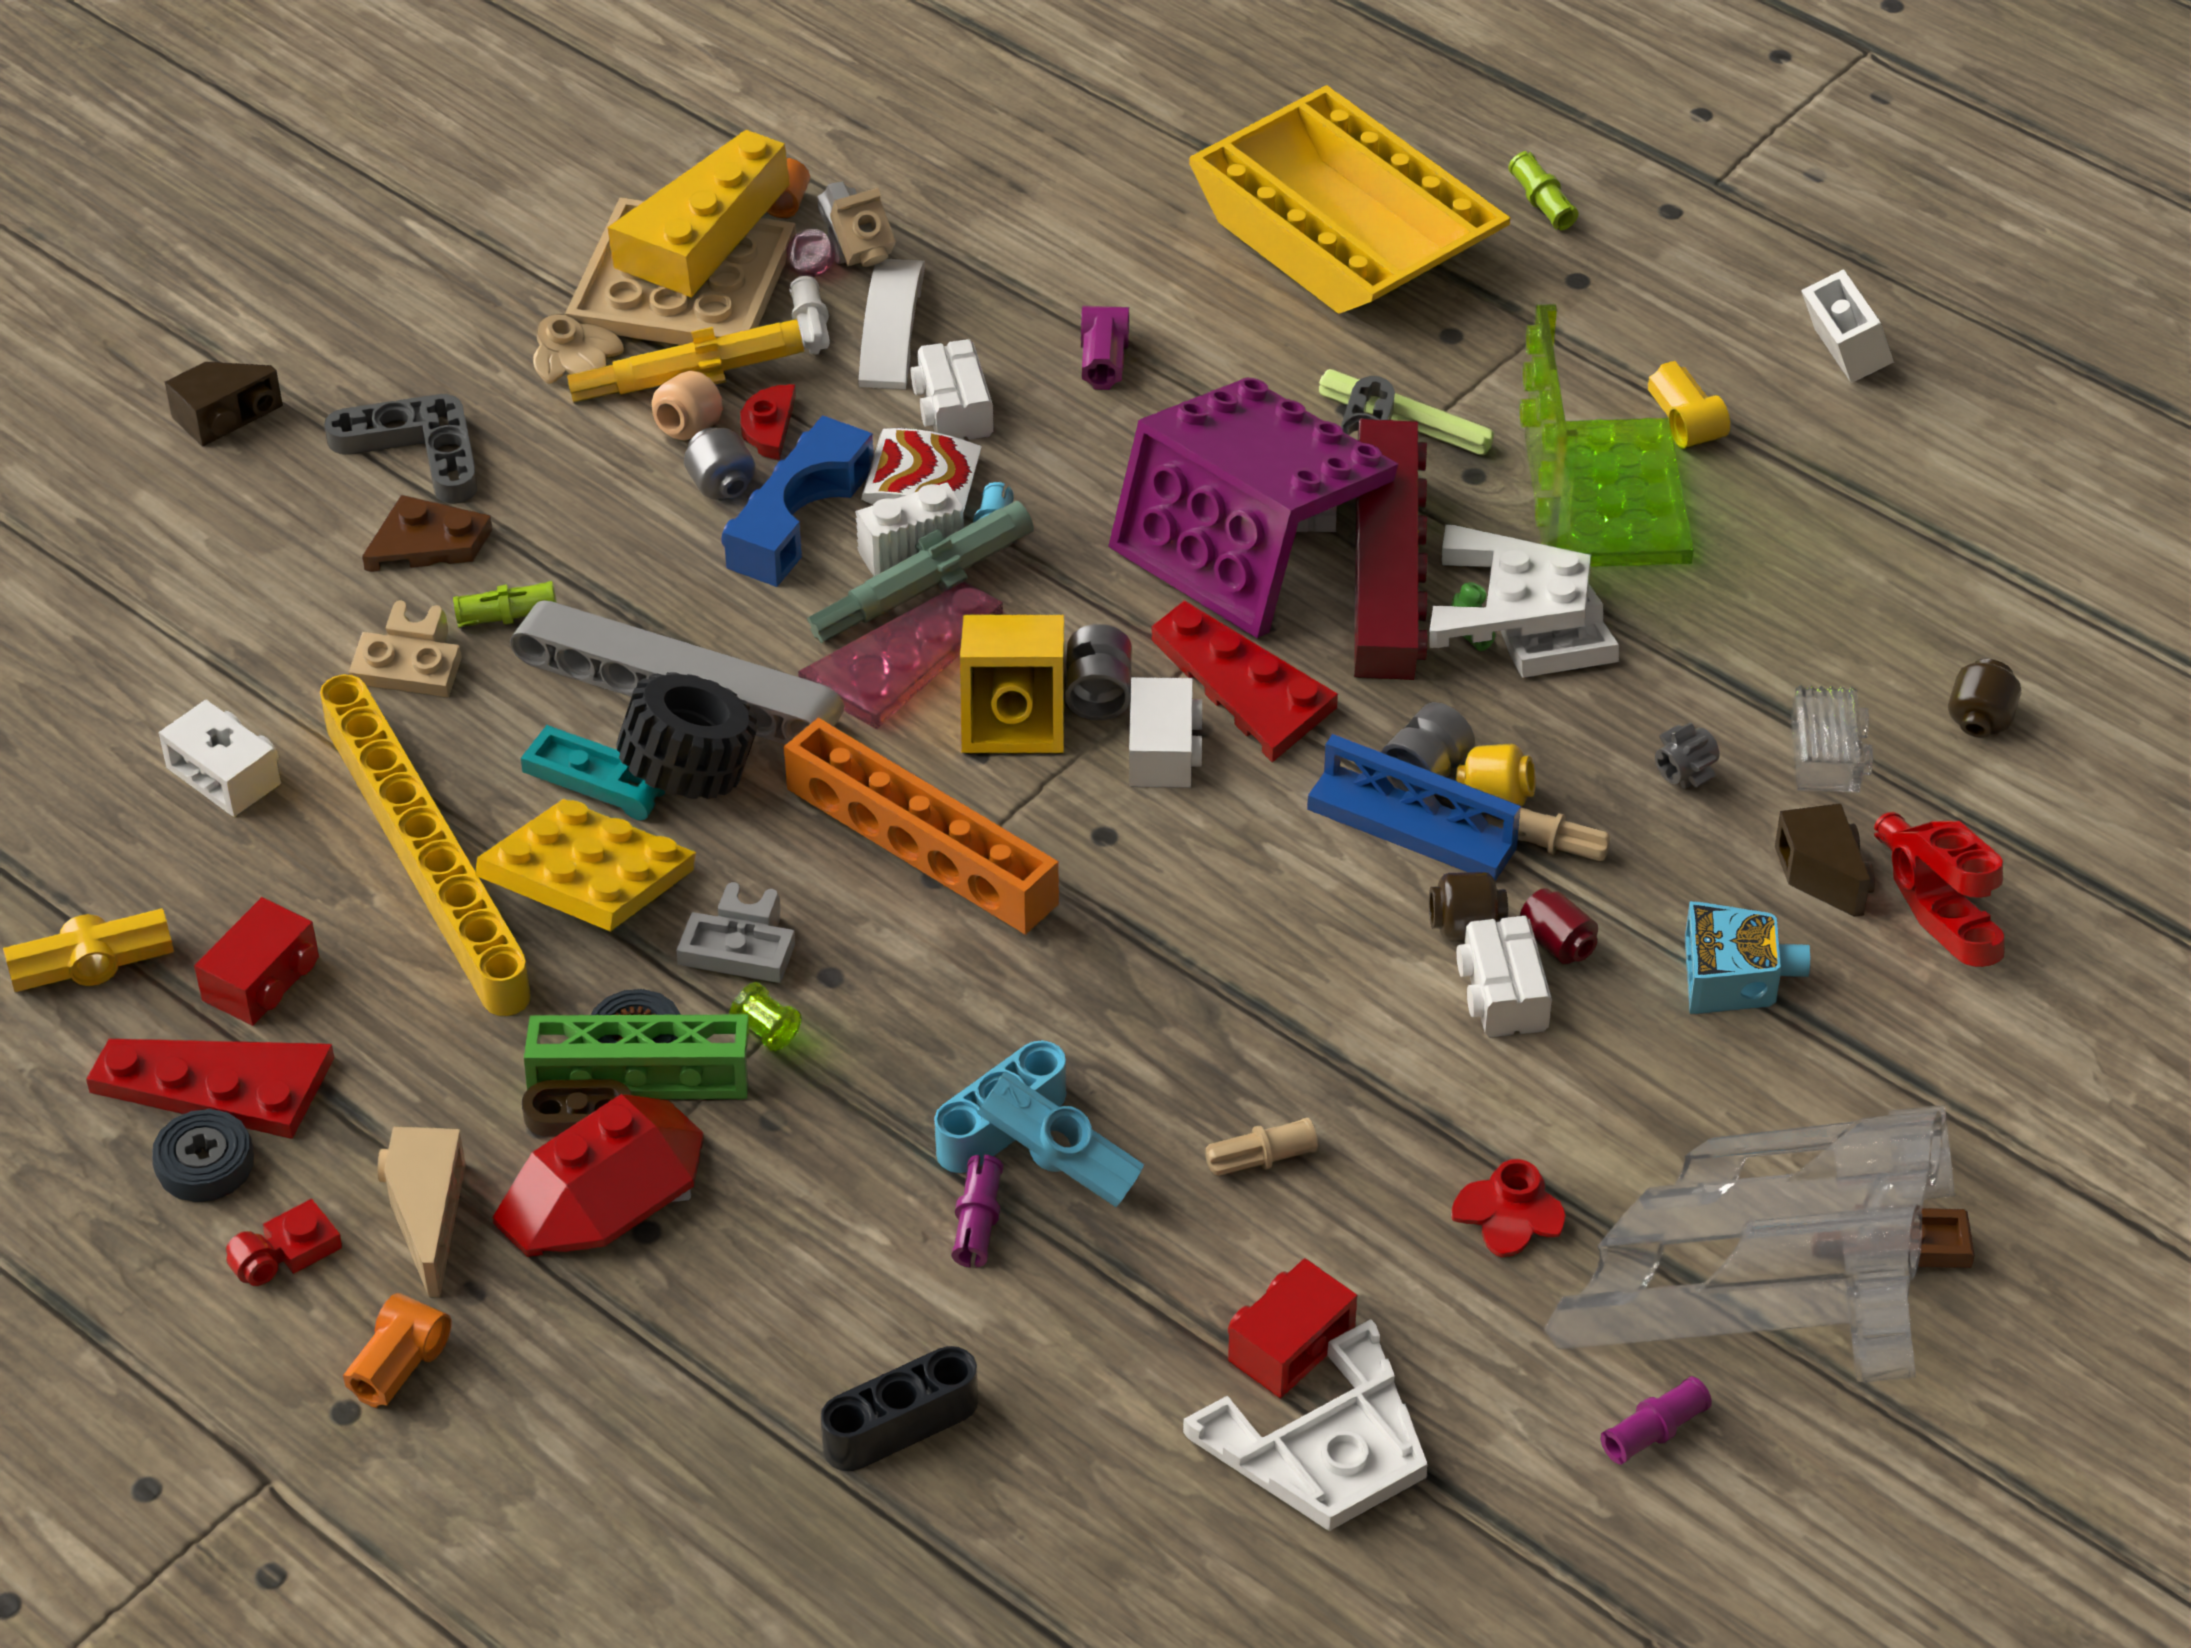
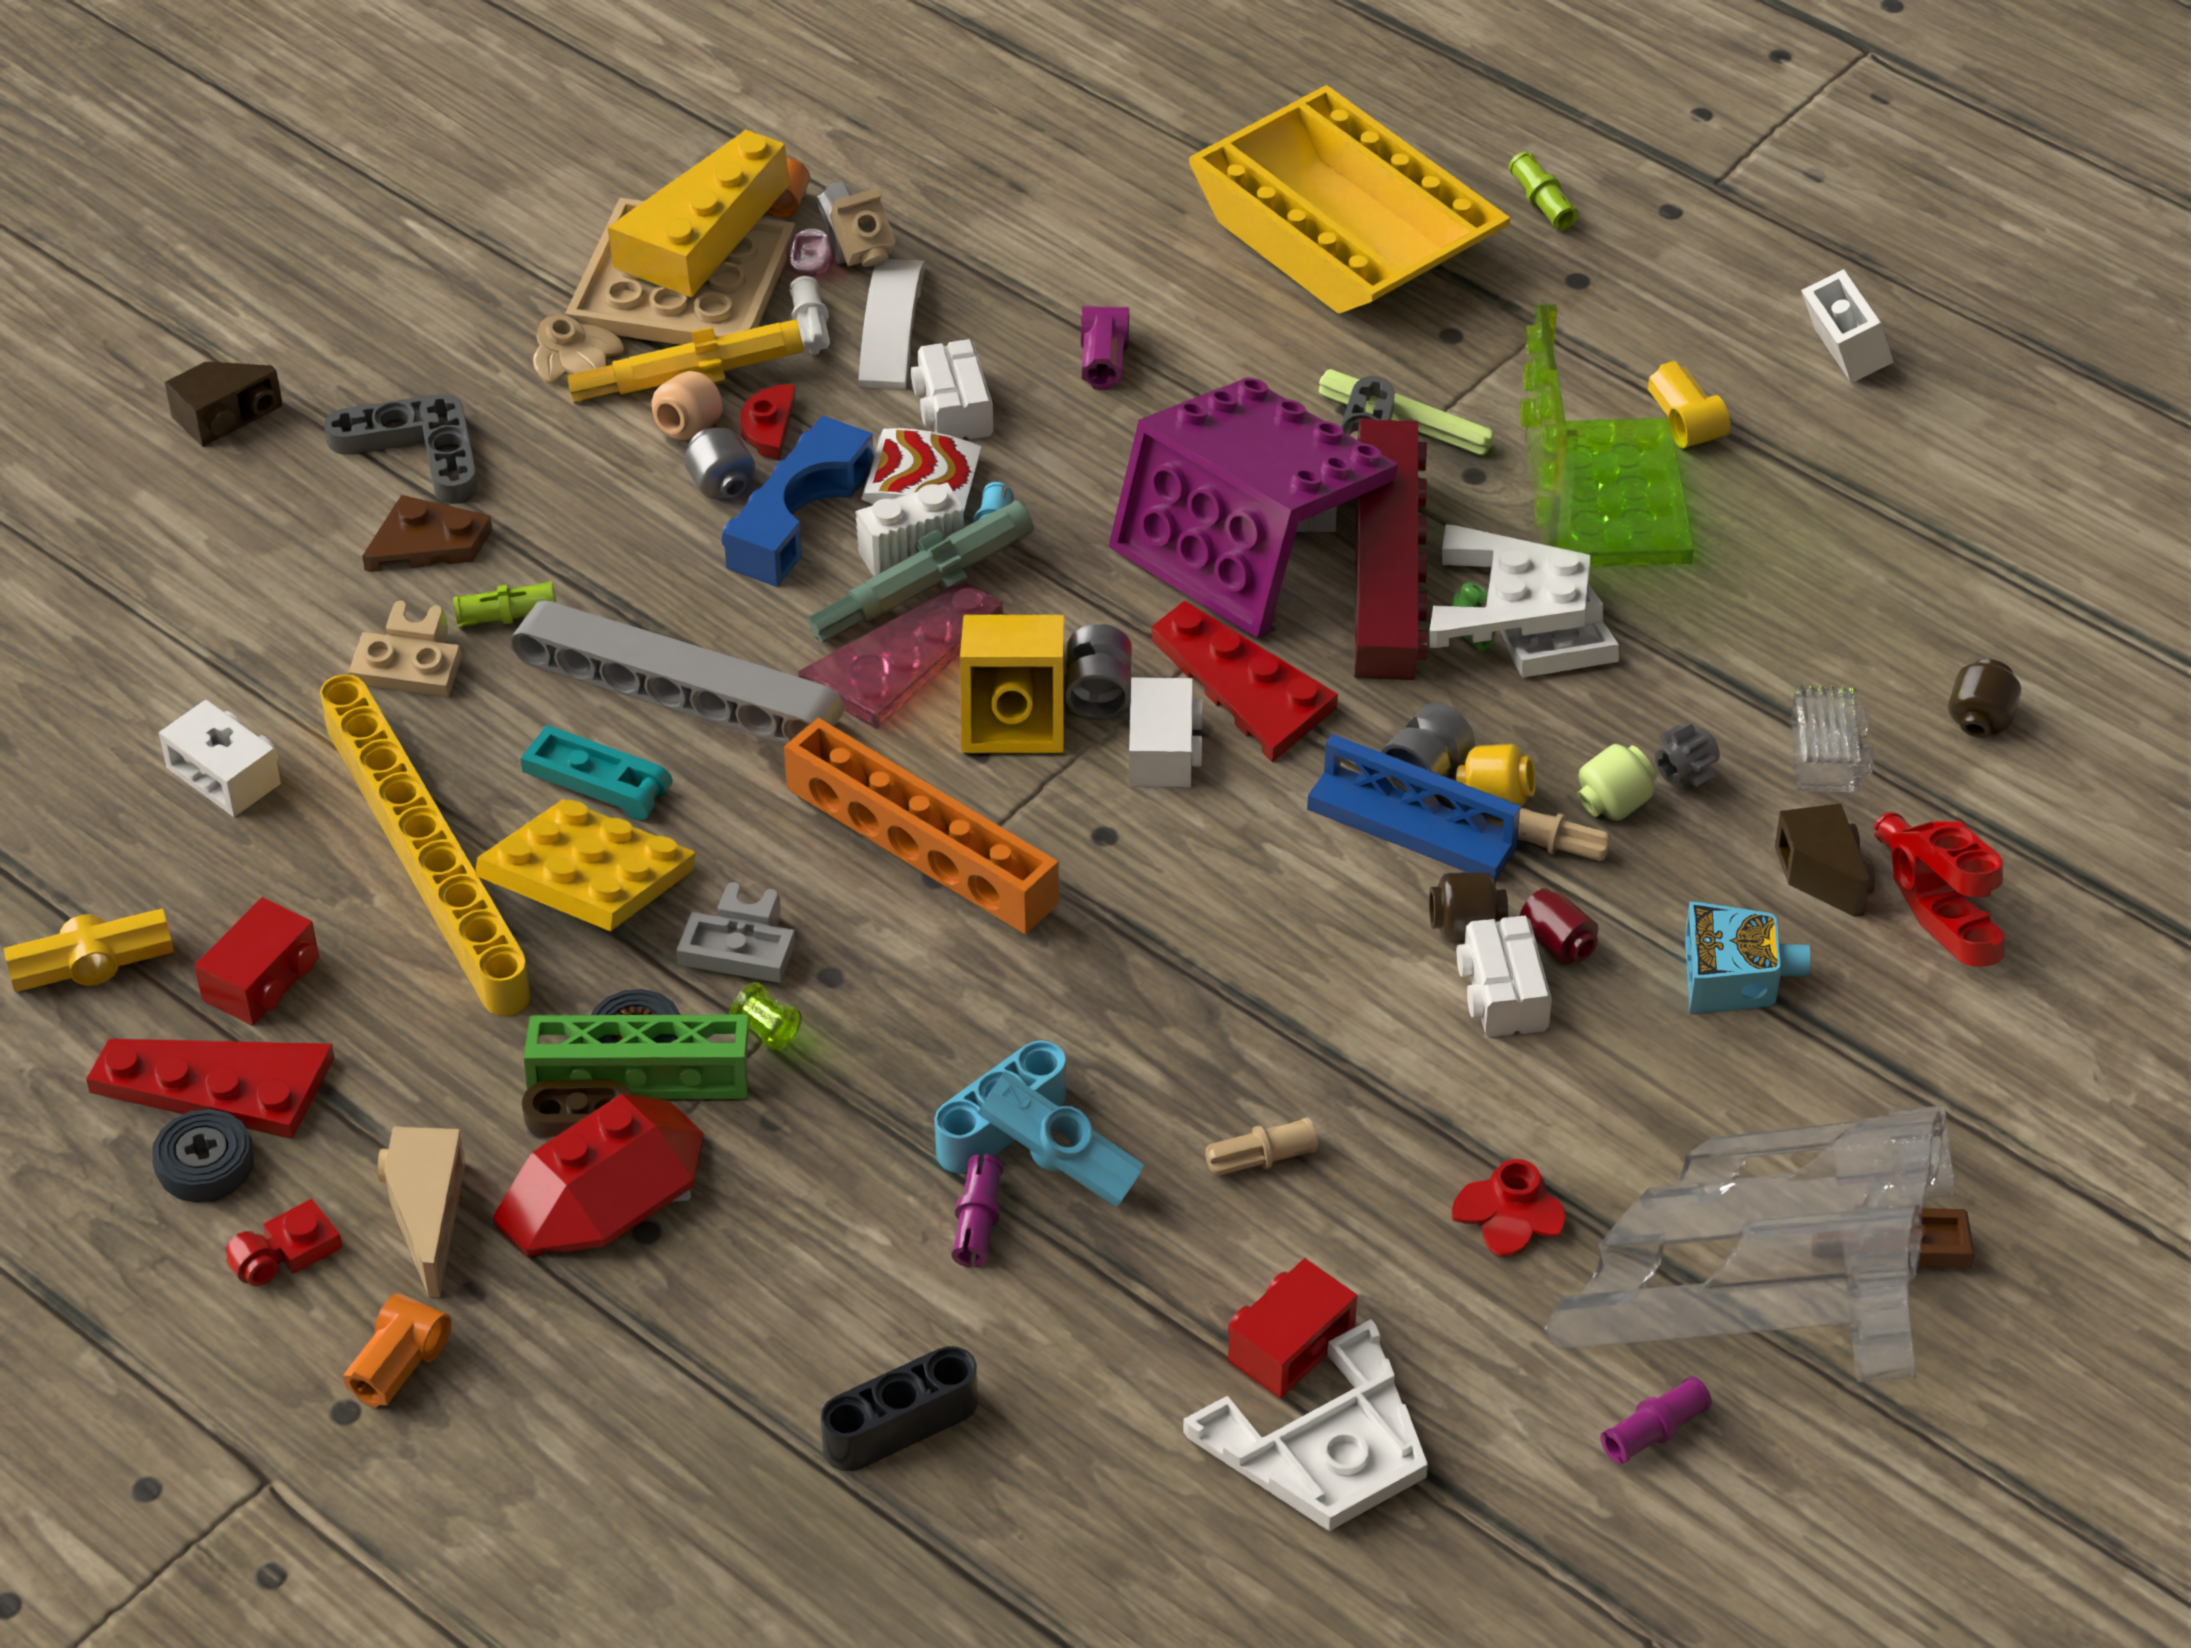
black tyre [616,672,758,799] -> none
none -> yellowish green head [1577,744,1656,821]

